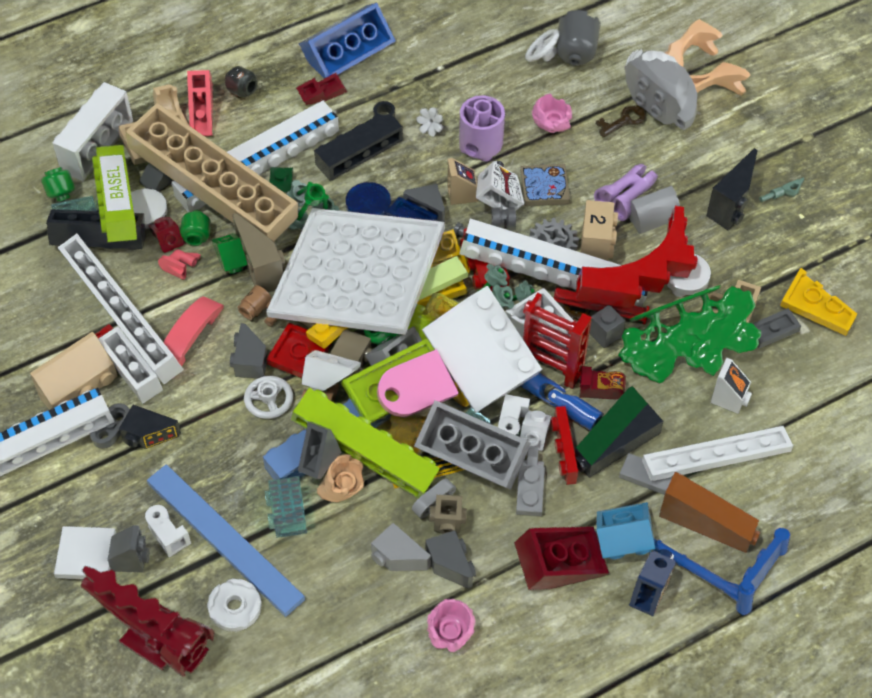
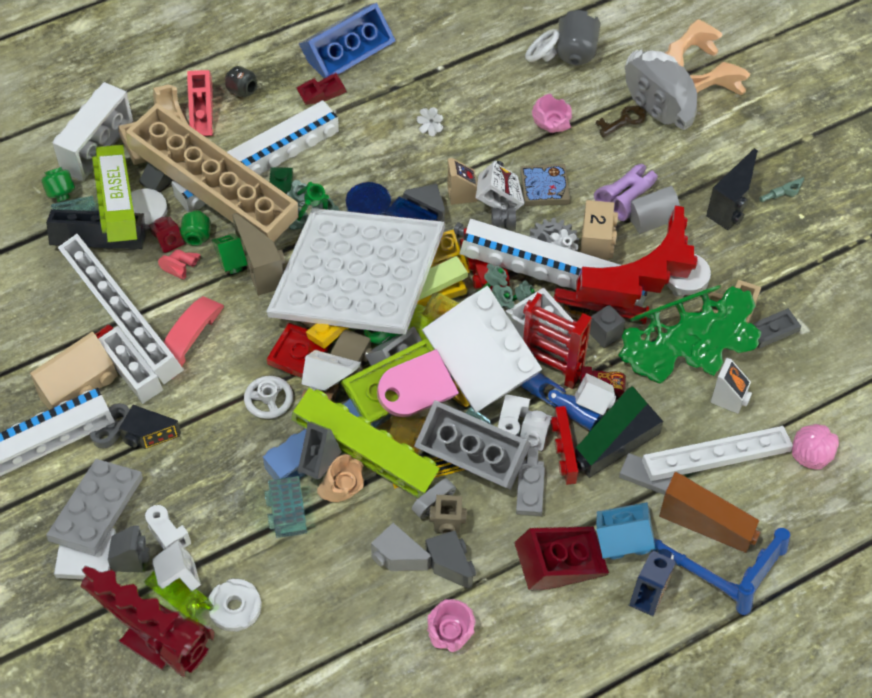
medium blue tile [147,464,305,617] -> none
dark grey slope [230,323,267,379] -> none
medium nougat piece [237,285,278,327] -> none
black hinge [314,101,403,181] -> none
lavender cylinder [459,95,505,161] -> none
yellow wing [780,268,857,336] -> none
none -> light grey plate [46,459,143,555]
none -> clear neon green plate [143,570,213,623]
none -> white panel [152,541,201,591]
none -> white plant [550,229,578,251]
none -> white brick [575,373,616,415]
none -> bright pink hair [792,424,839,470]

